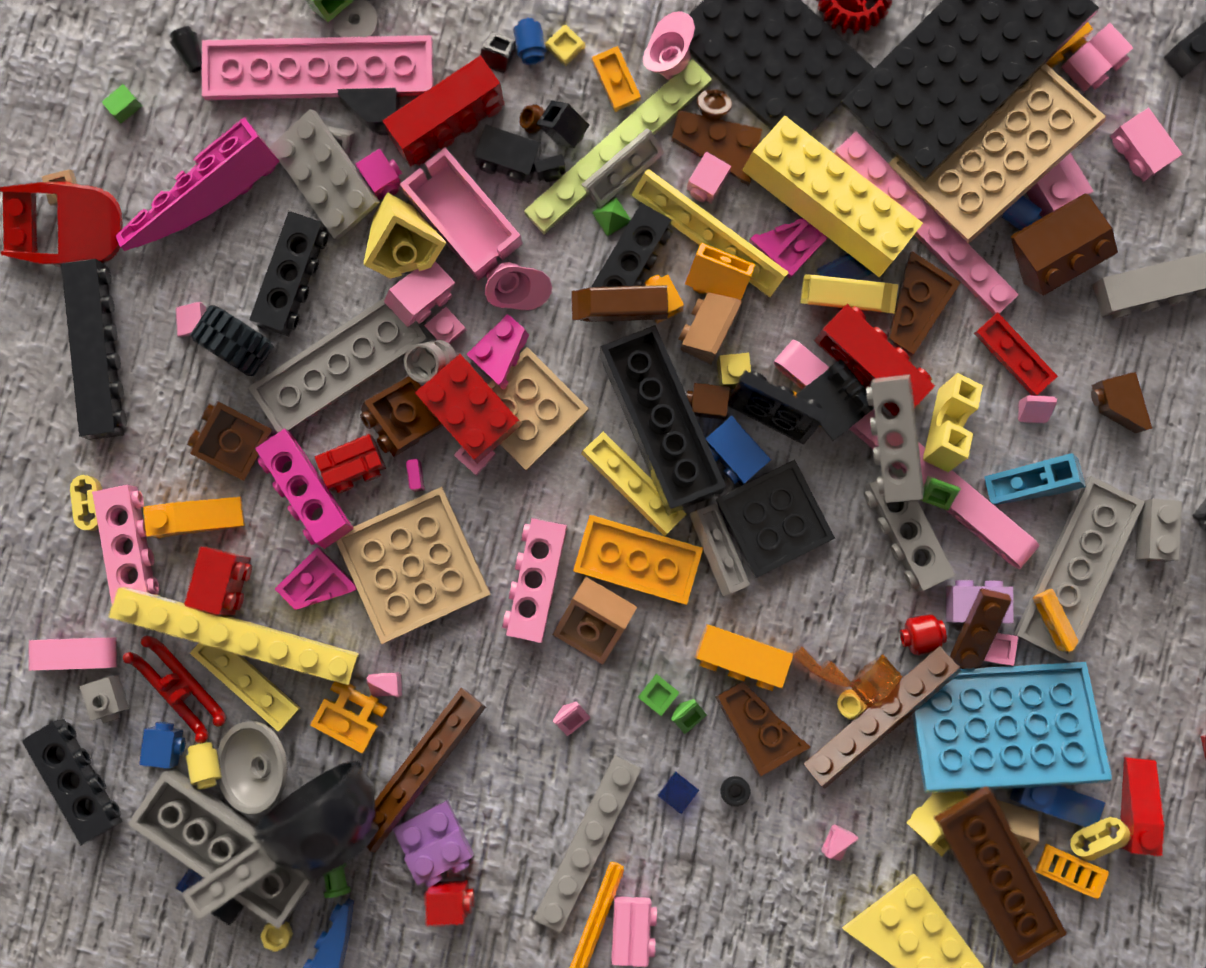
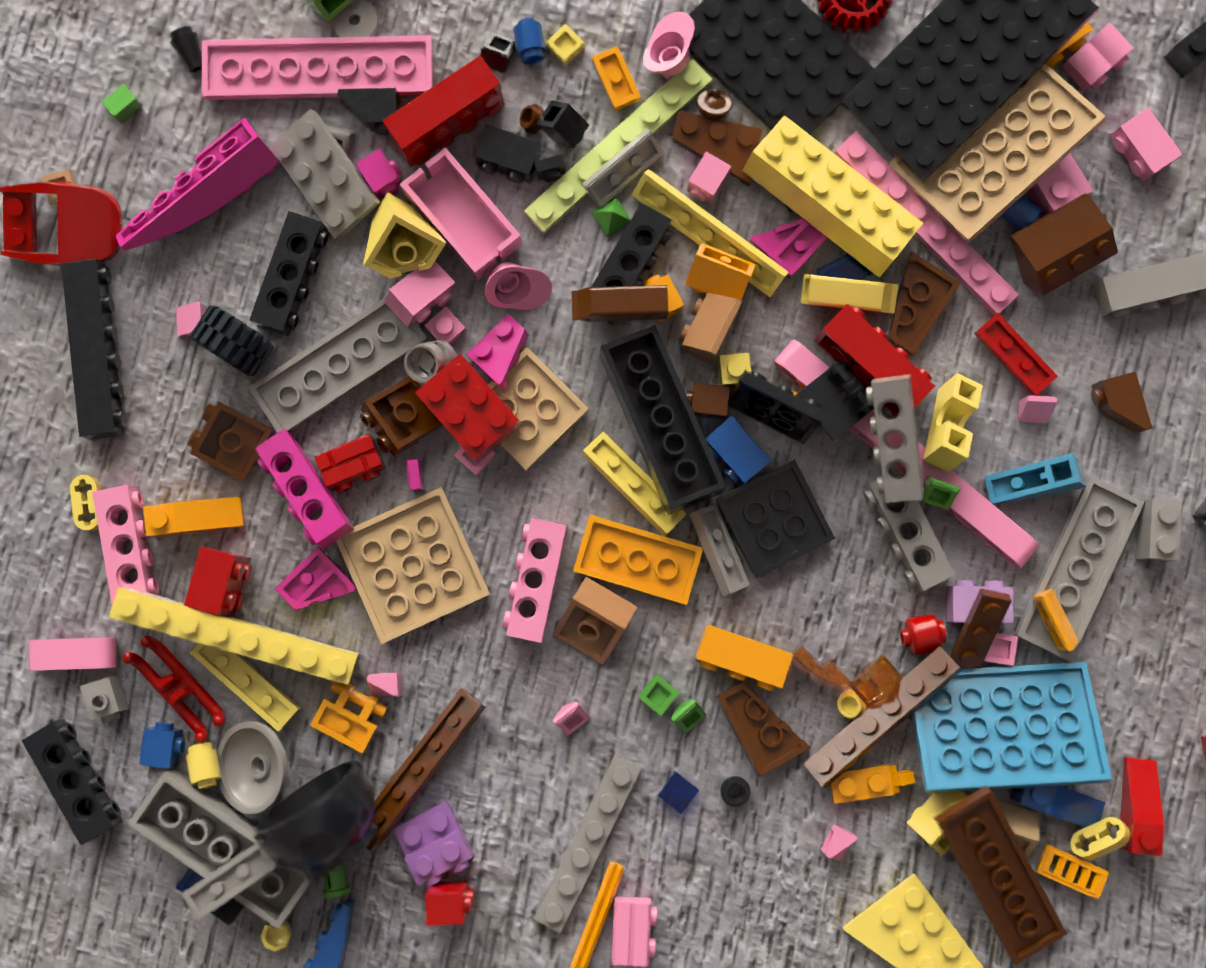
none -> light orange hinge [830,764,915,804]

